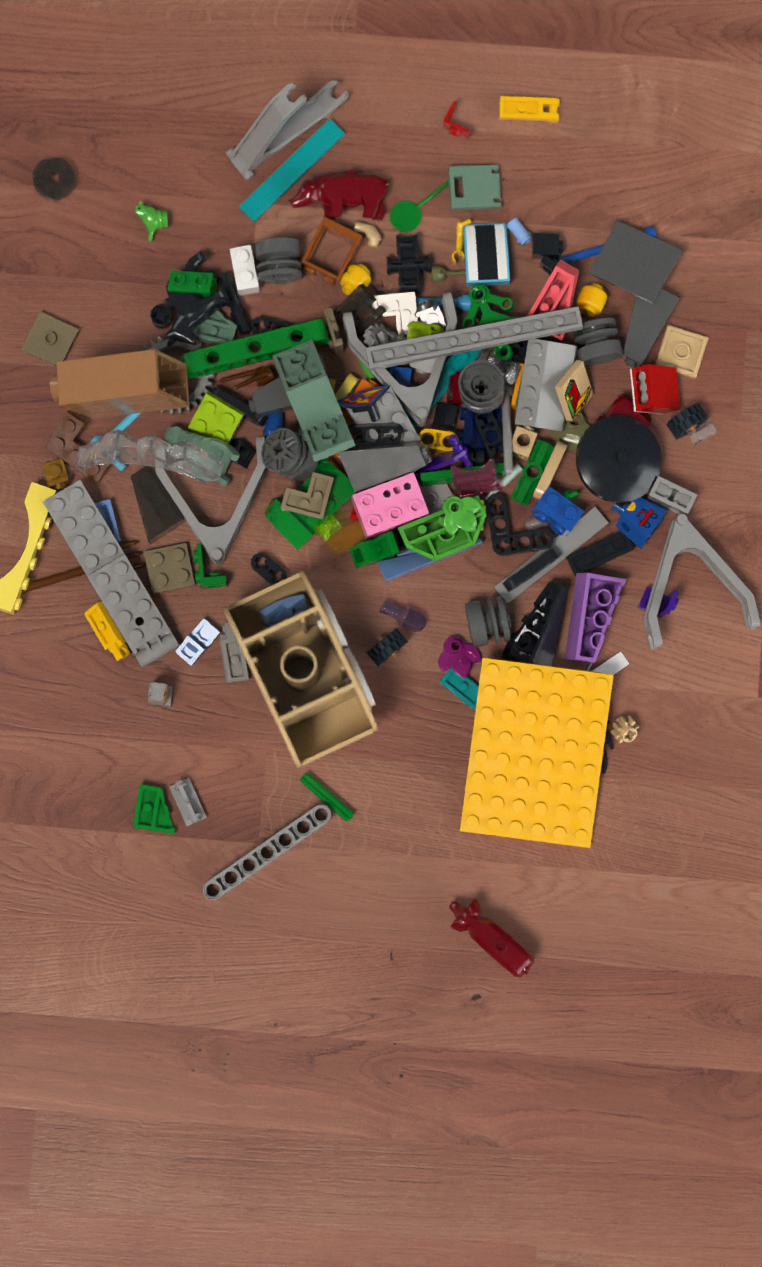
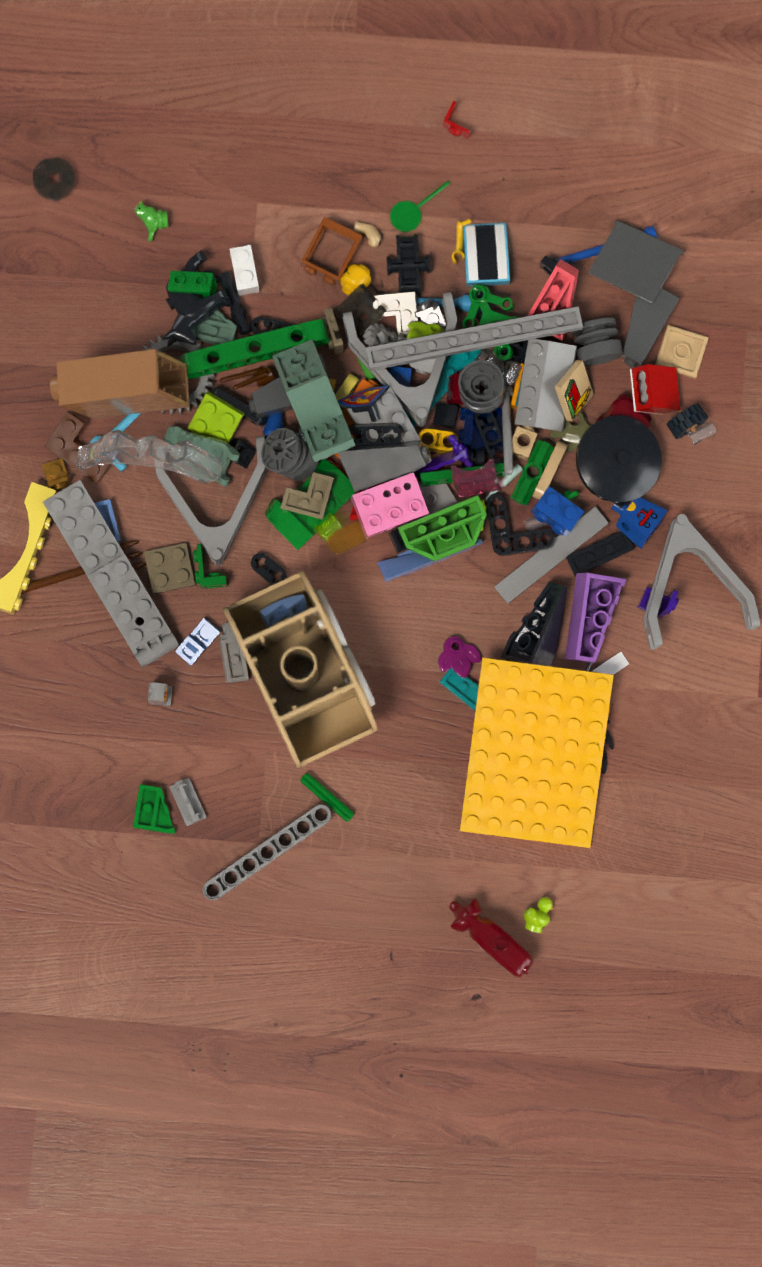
dark tan plate [21,311,79,367] -> none
yellow hinge [84,601,130,661] -> none
clear smoke wedge [131,464,186,545] -> none
black wheel [150,304,173,330] -> none
light grey piece [226,80,348,181] -> none
teal tile [239,119,345,223] -> none
dark grey wheel [255,237,302,284] -> none
dark red animal [288,170,389,221] -> none
green brick [349,531,399,569] -> none
black wheel [367,628,408,666] -> none
clear purple arm [380,600,426,632] -> none
olive hinge [430,266,466,283] -> none
bright green plate [442,496,482,535] -> none
sand green container [447,165,502,211] -> none
dark grey wheel [465,596,511,648] -> none
yellow plate [499,96,560,122] -> none
black beam [502,548,560,593] -> none
light blue pin [507,218,533,246] -> none
black brick [532,233,563,260] -> none
yellow head [576,283,607,317] -> none
tan gear [611,716,639,743] -> none
light grey brick [647,476,697,516] -> none
none -> lime animal [523,897,553,933]

